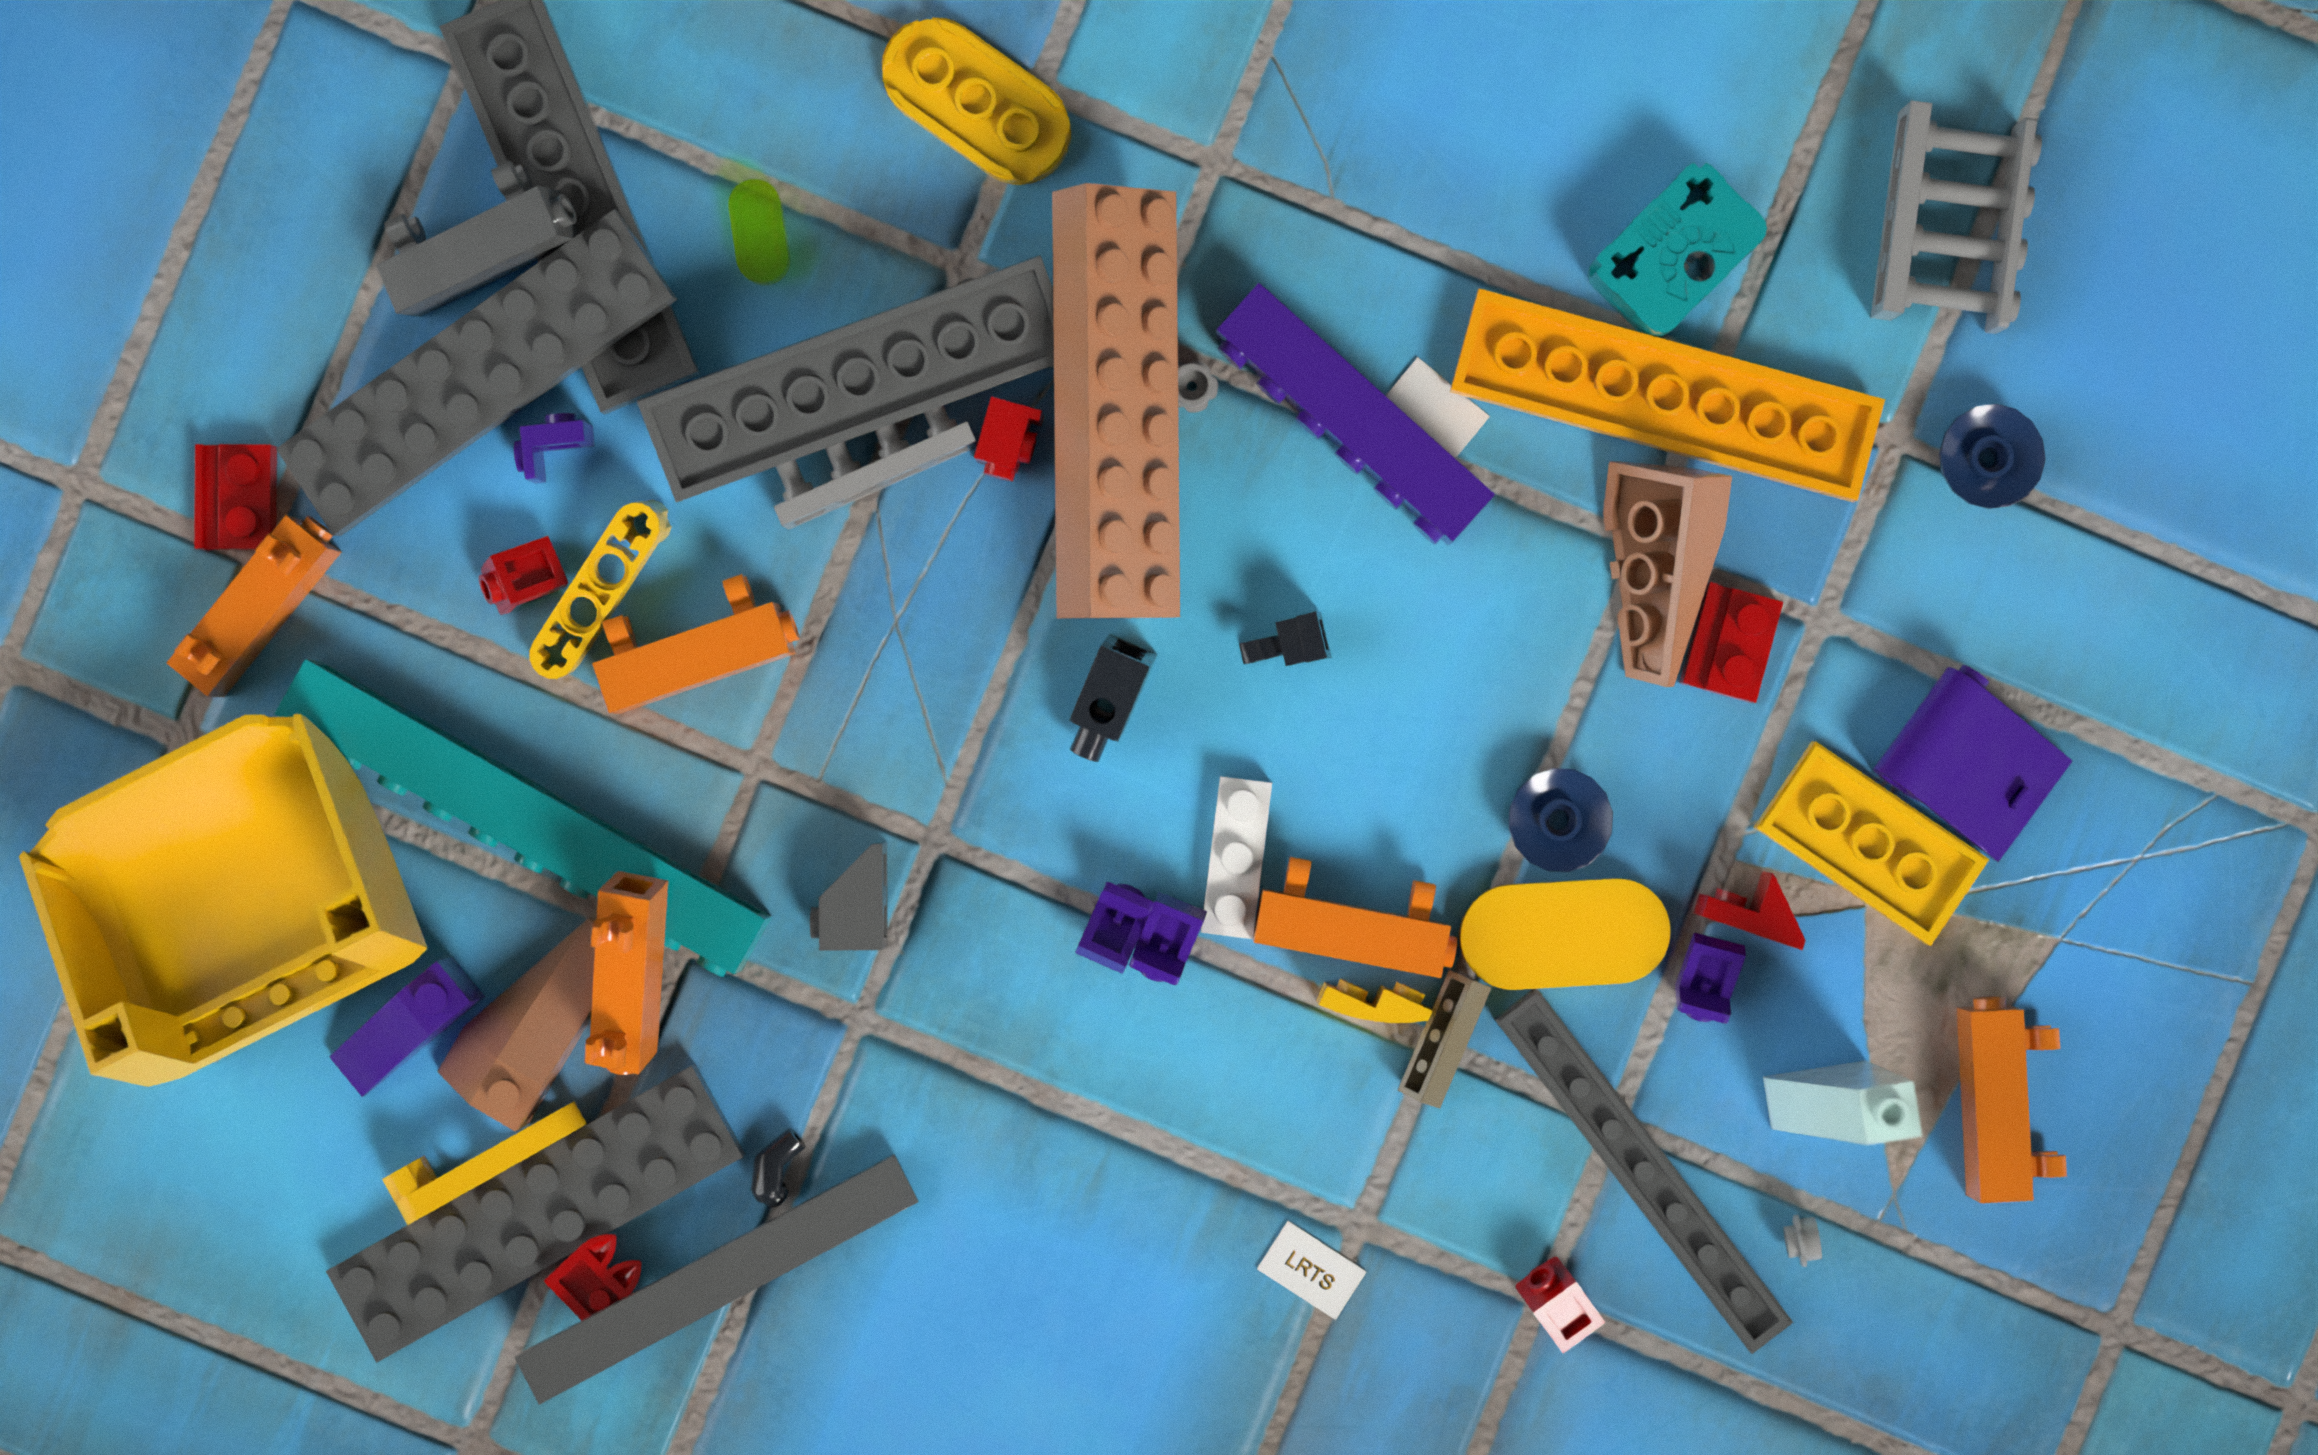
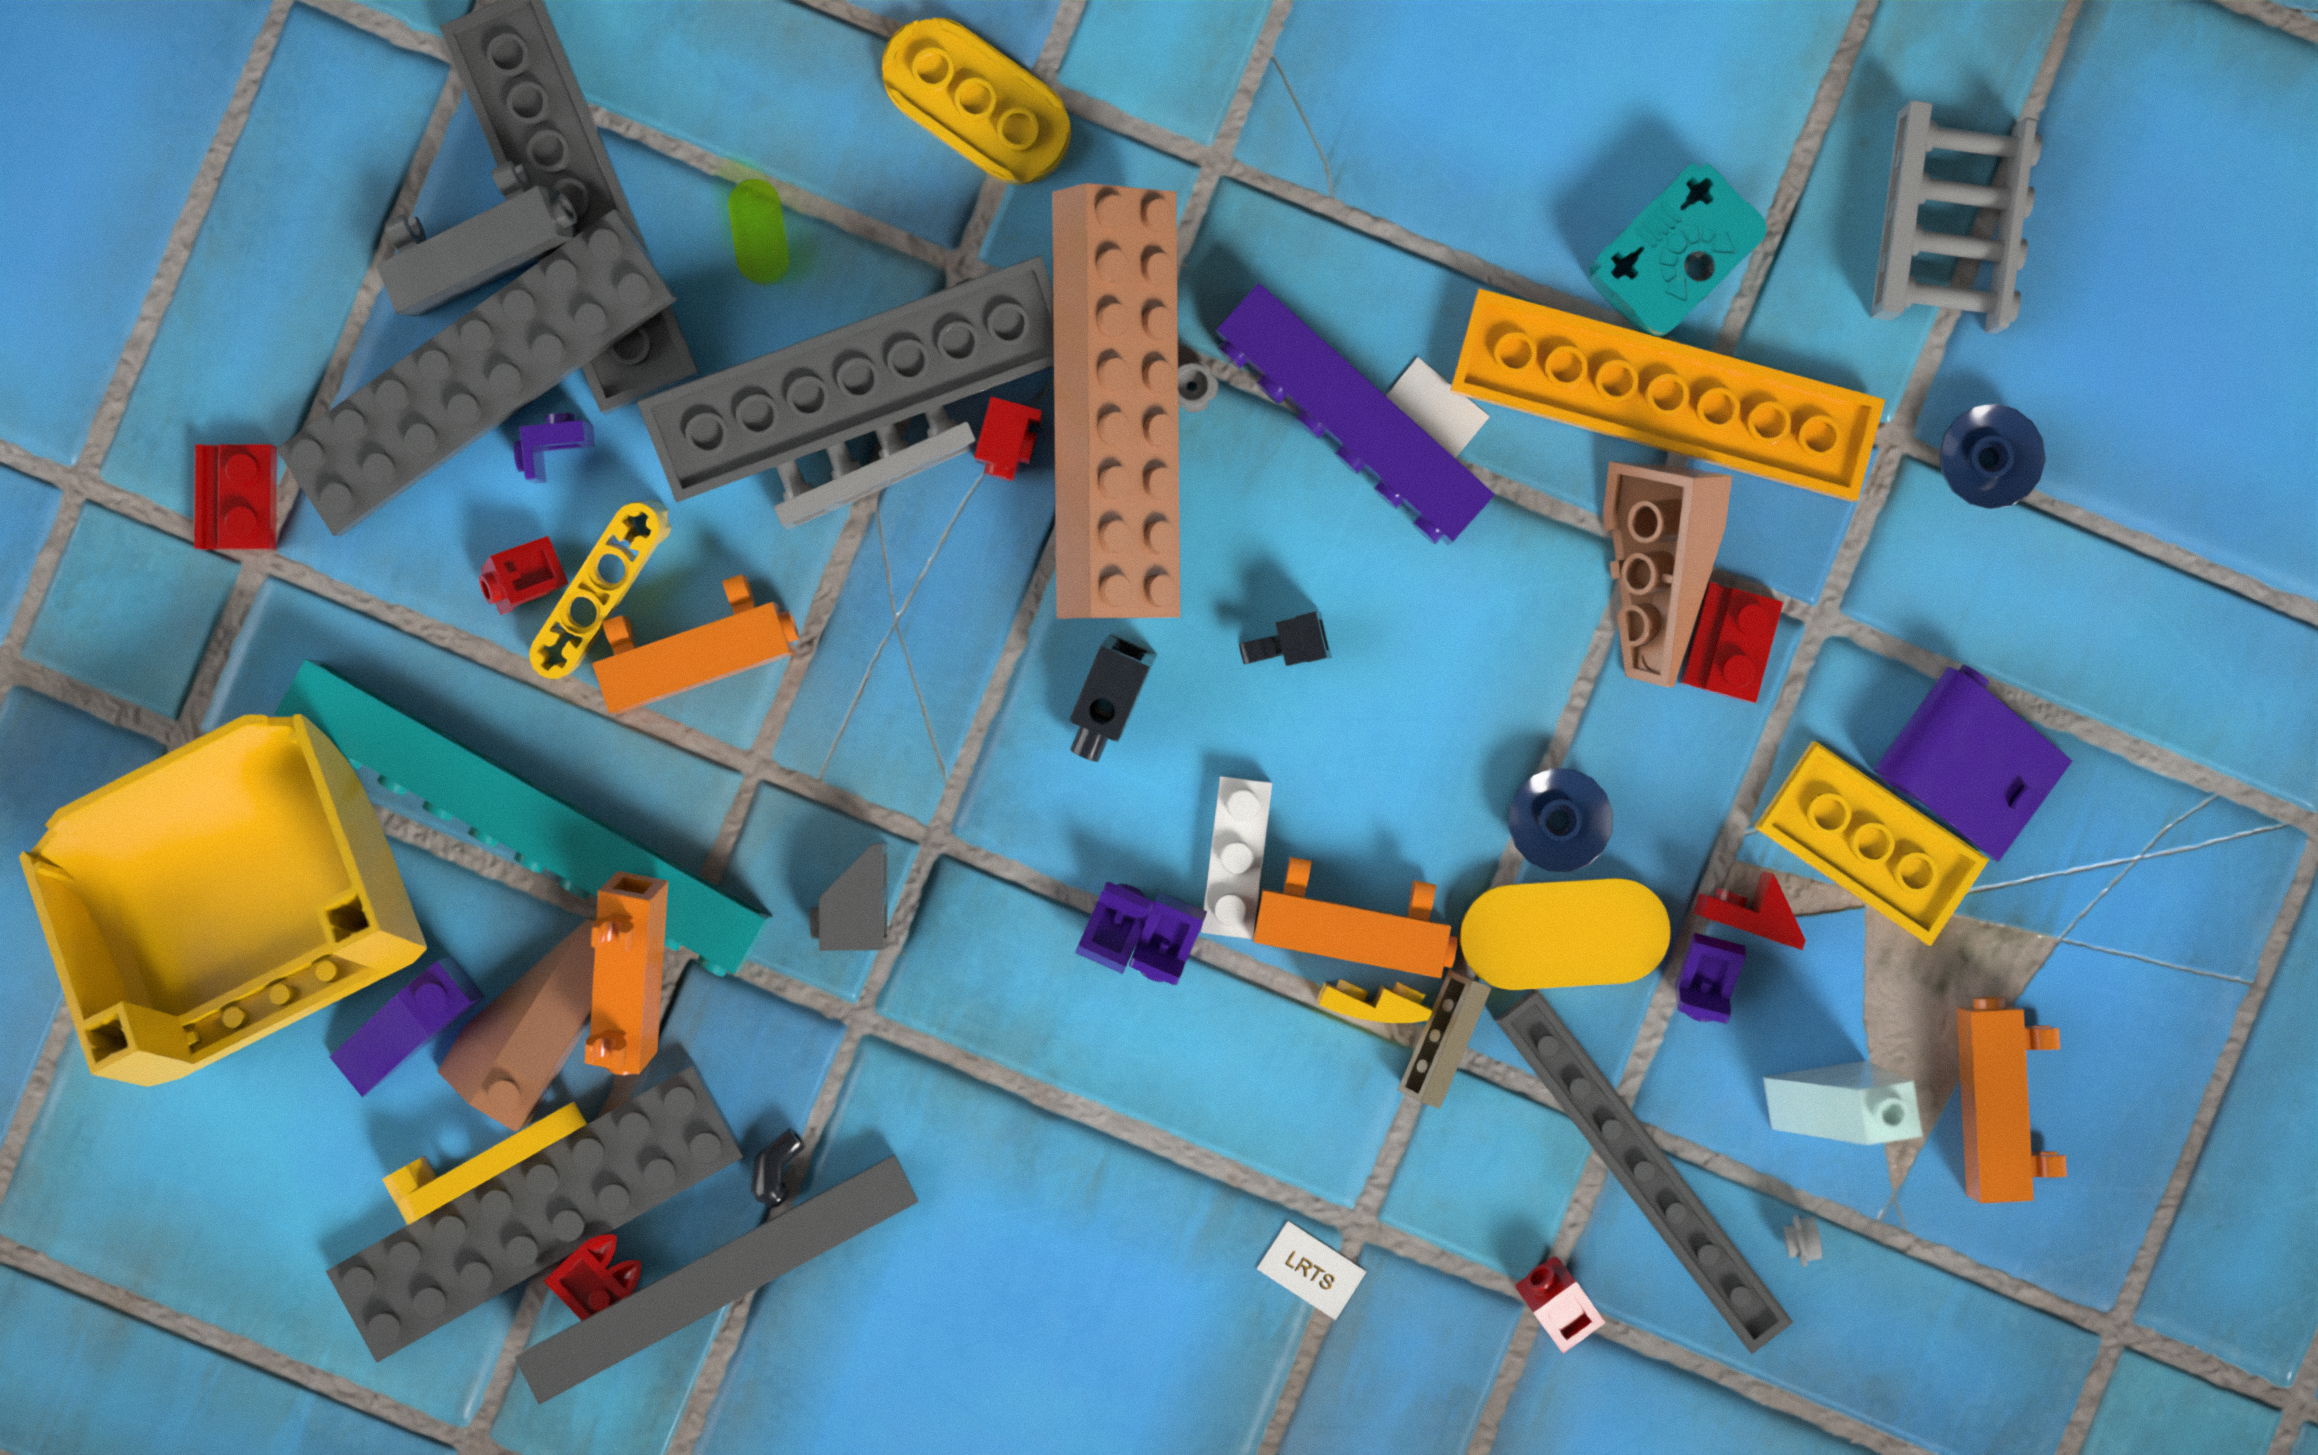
orange brick [166,515,341,697] -> none

